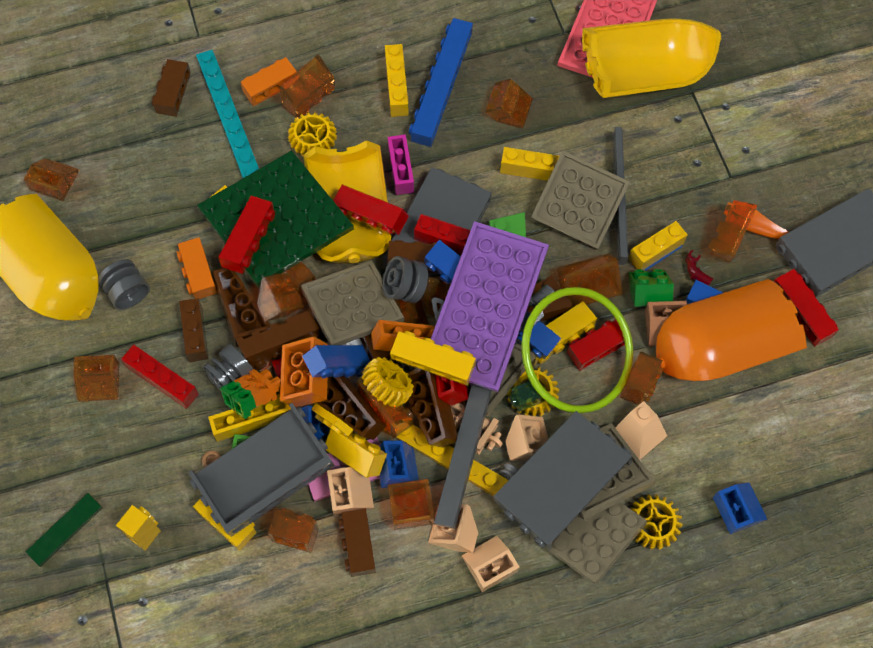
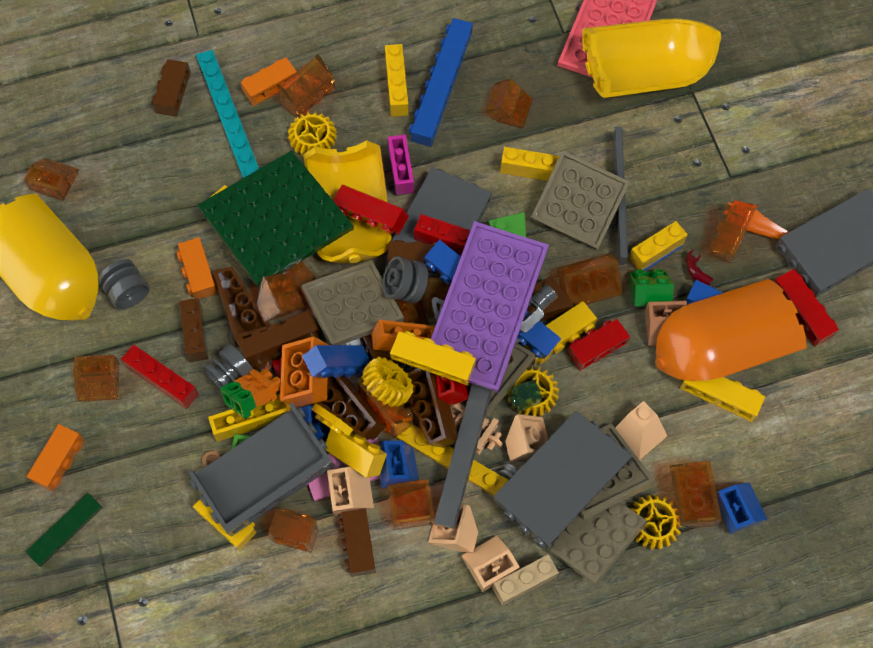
yellow brick [116,505,161,551] -> none
red brick [218,196,275,274] -> none
lime piece [522,287,633,413] -> none
clear orange brick [620,351,663,405] -> none
none -> orange brick [26,424,84,492]
none -> tan brick [492,554,559,606]
none -> clear orange slope [669,461,722,528]
none -> yellow brick [680,377,765,422]

